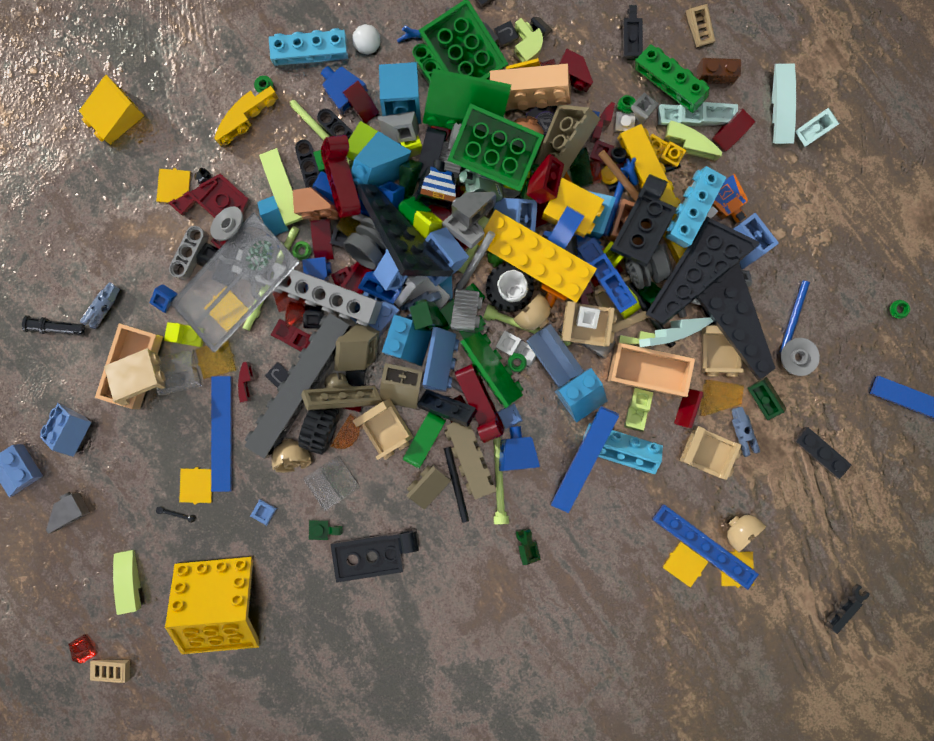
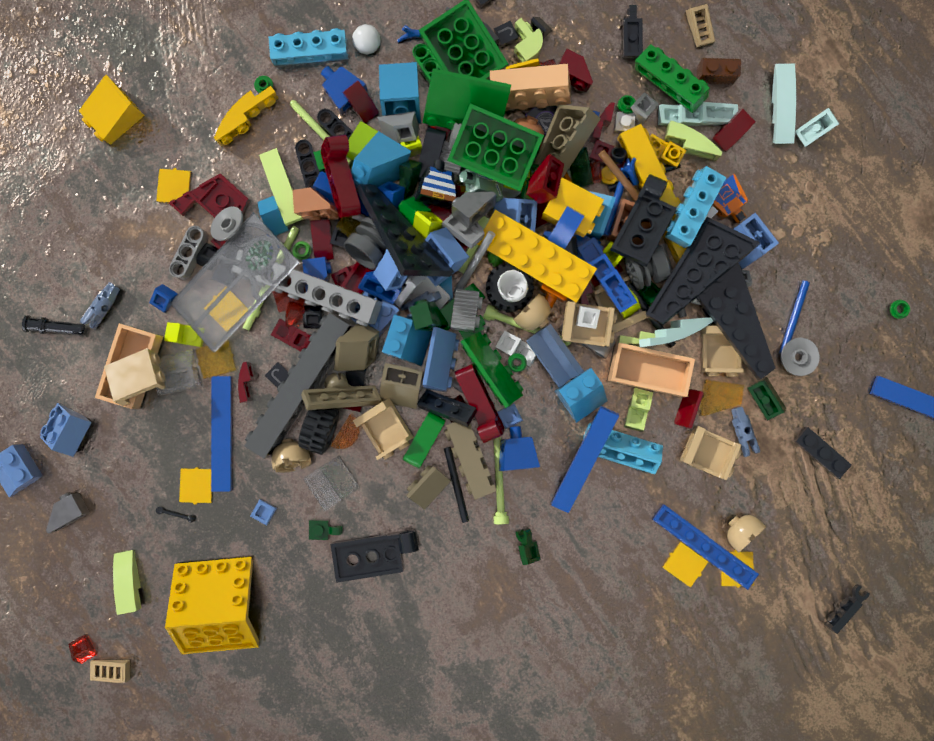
black hinge [194,168,212,184] -> none

